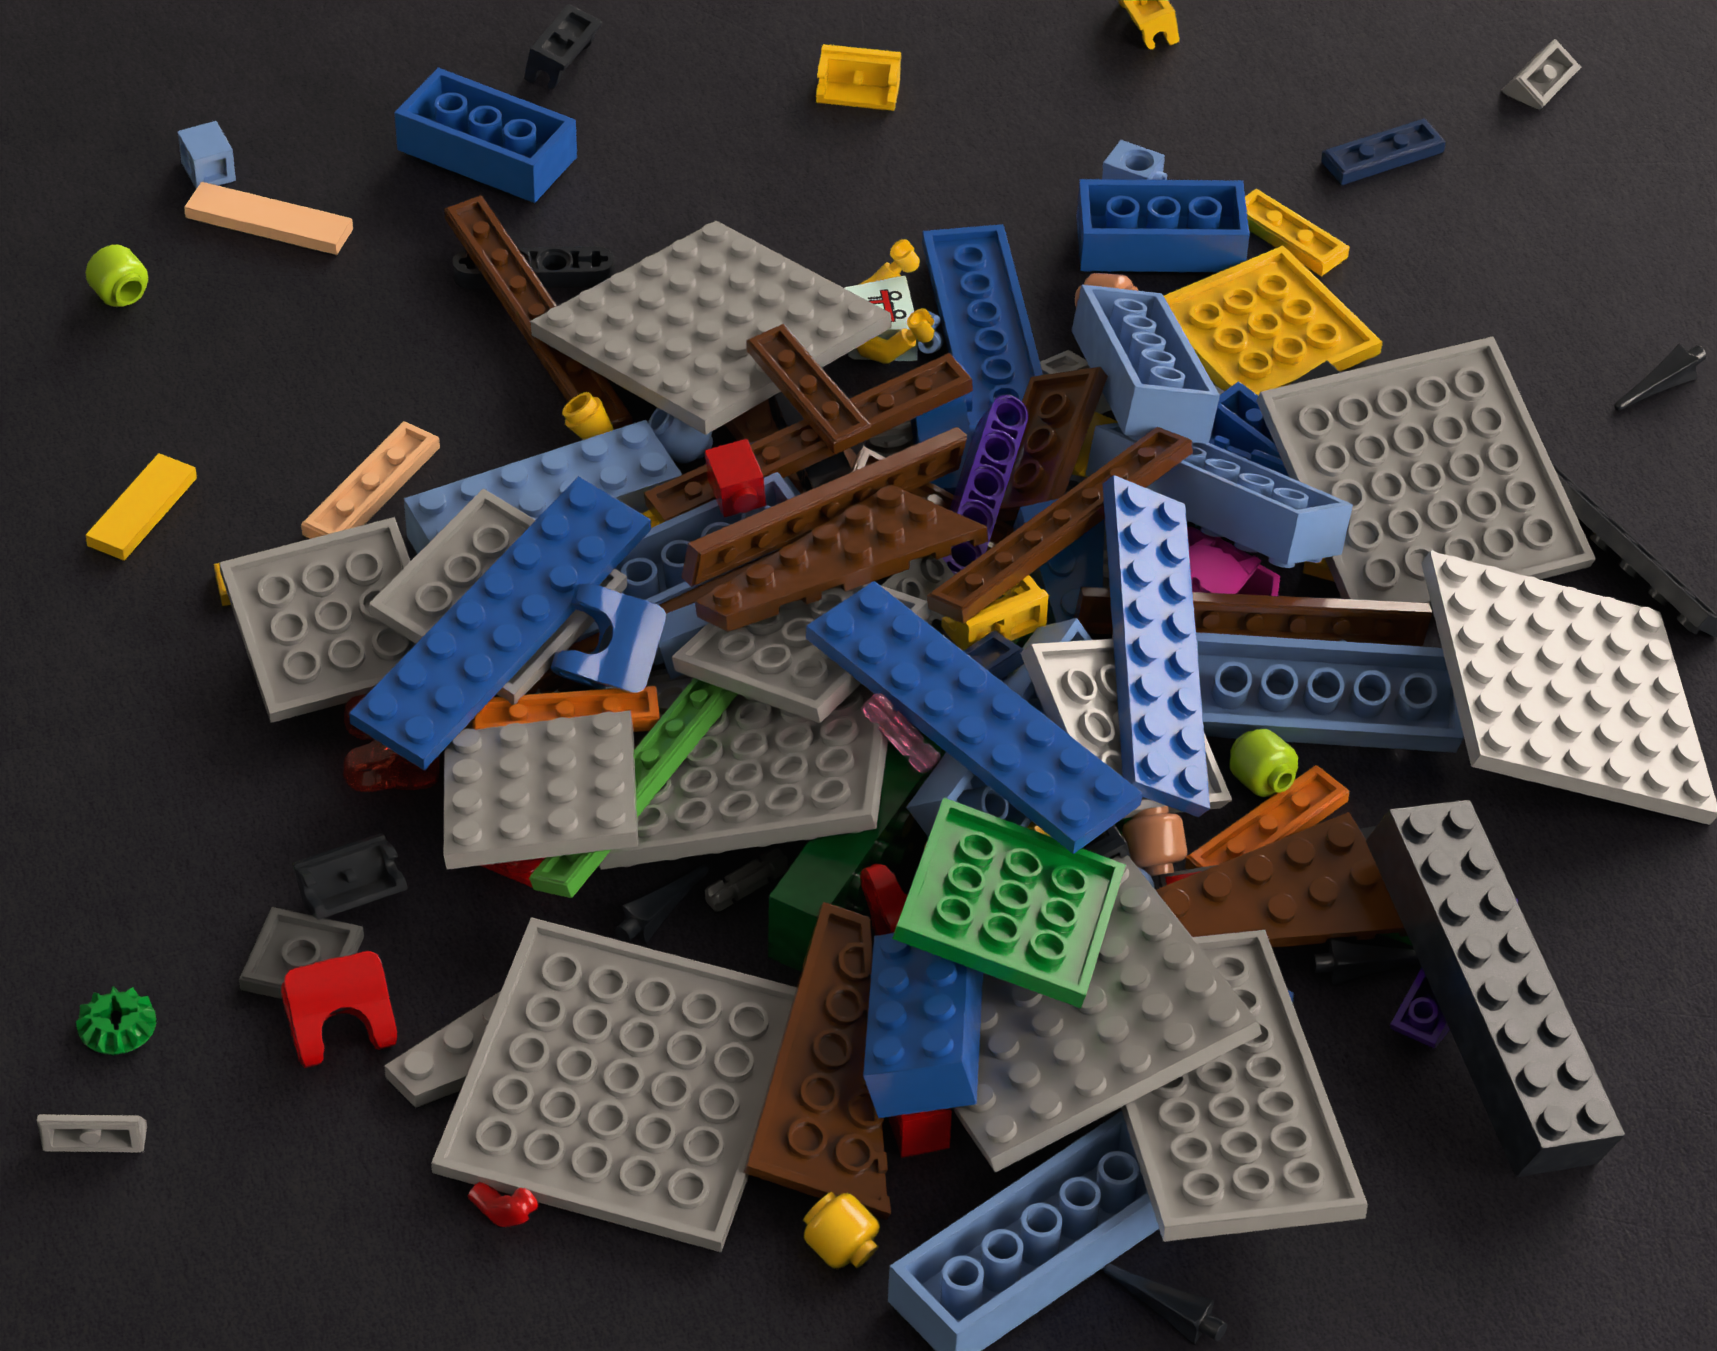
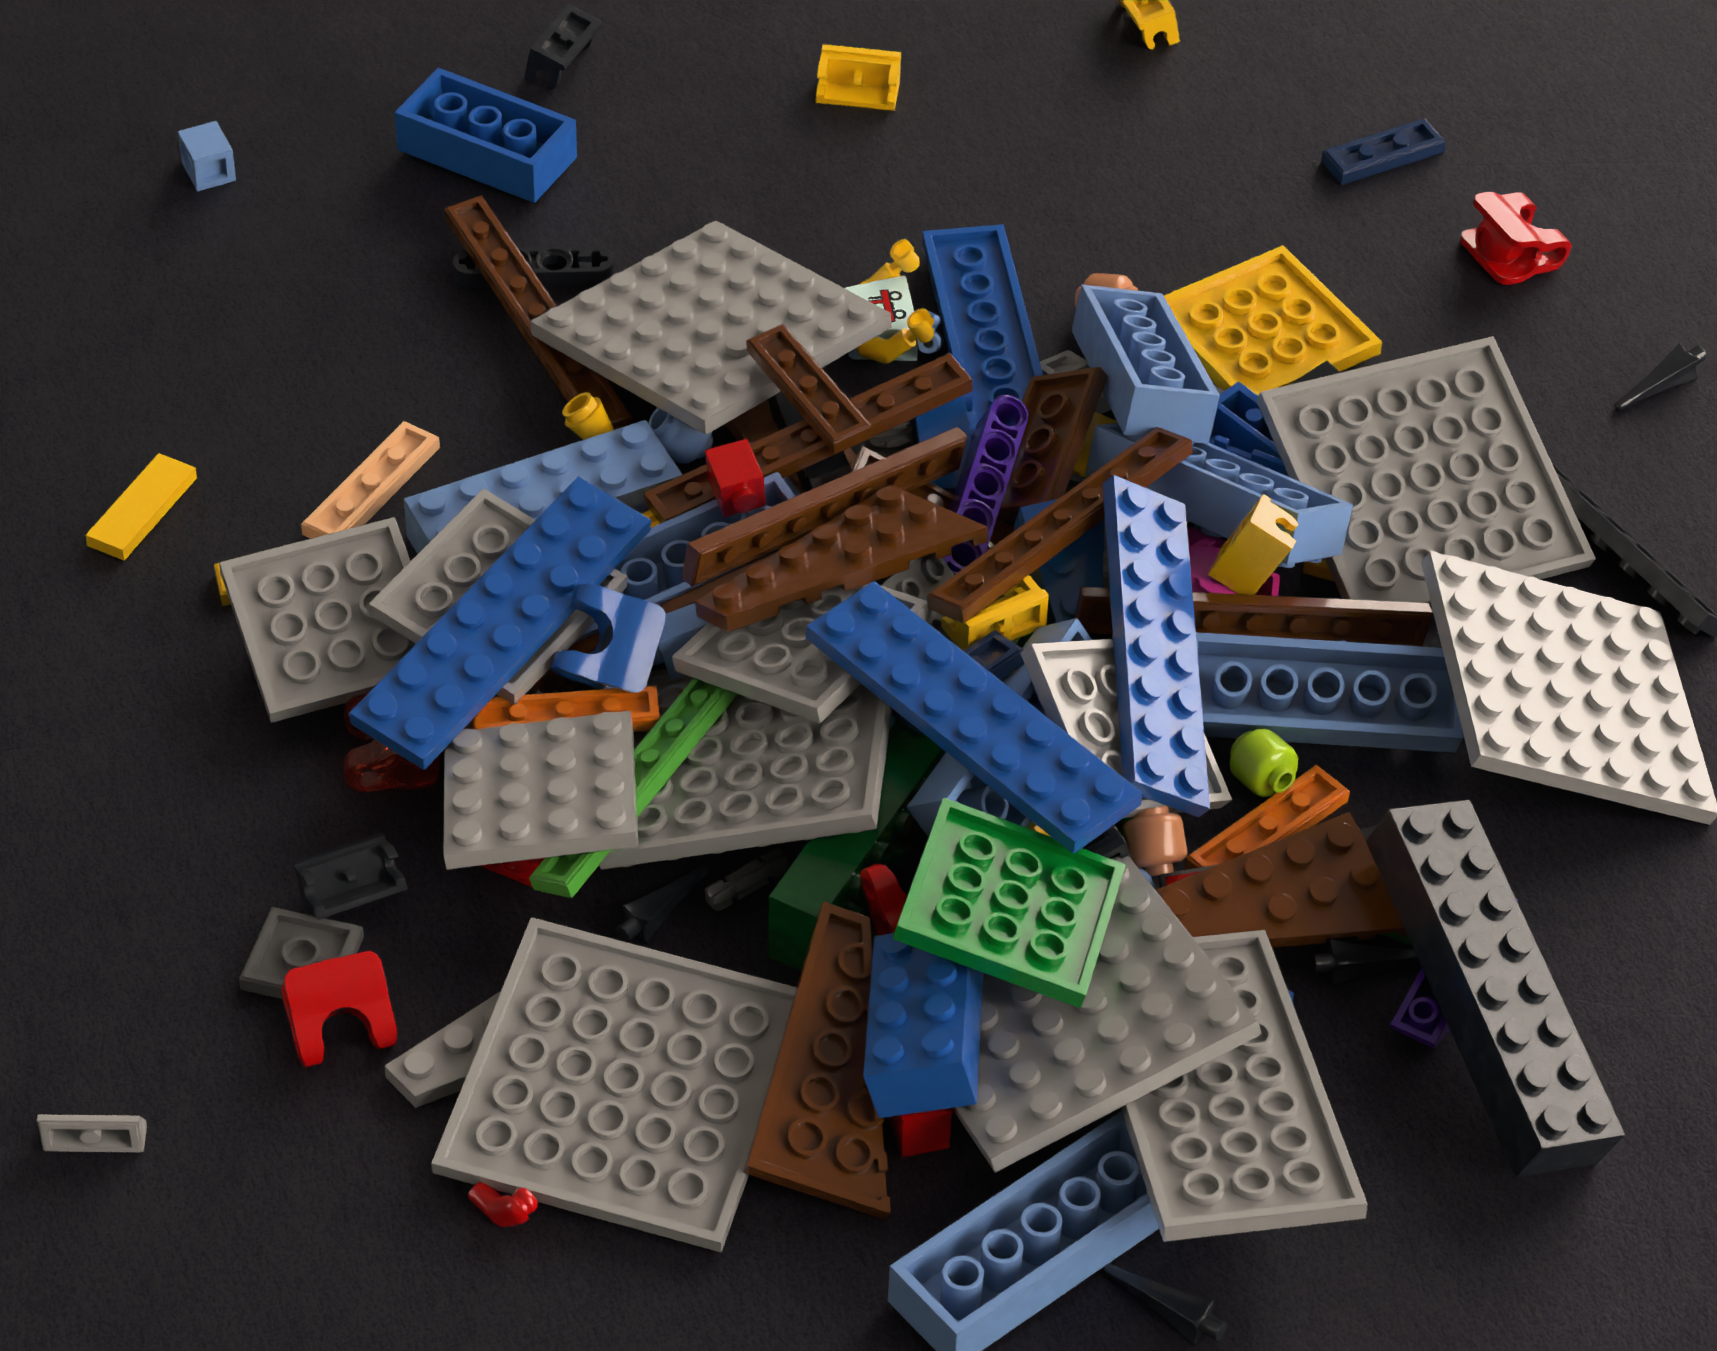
green gear [76,986,156,1054] -> none
lime head [85,245,149,307] -> none
light nougat tile [184,182,353,255] -> none
yellow head [803,1192,879,1268] -> none
clear pink axle [861,693,940,773] -> none
blue brick [1077,179,1250,273] -> none
medium blue brick [1102,140,1167,180] -> none
yellow tile [1245,188,1349,276] -> none
light grey slope [1501,39,1581,110] -> none
none -> yellow hinge [1207,494,1298,595]
none -> red piece [1460,192,1572,285]

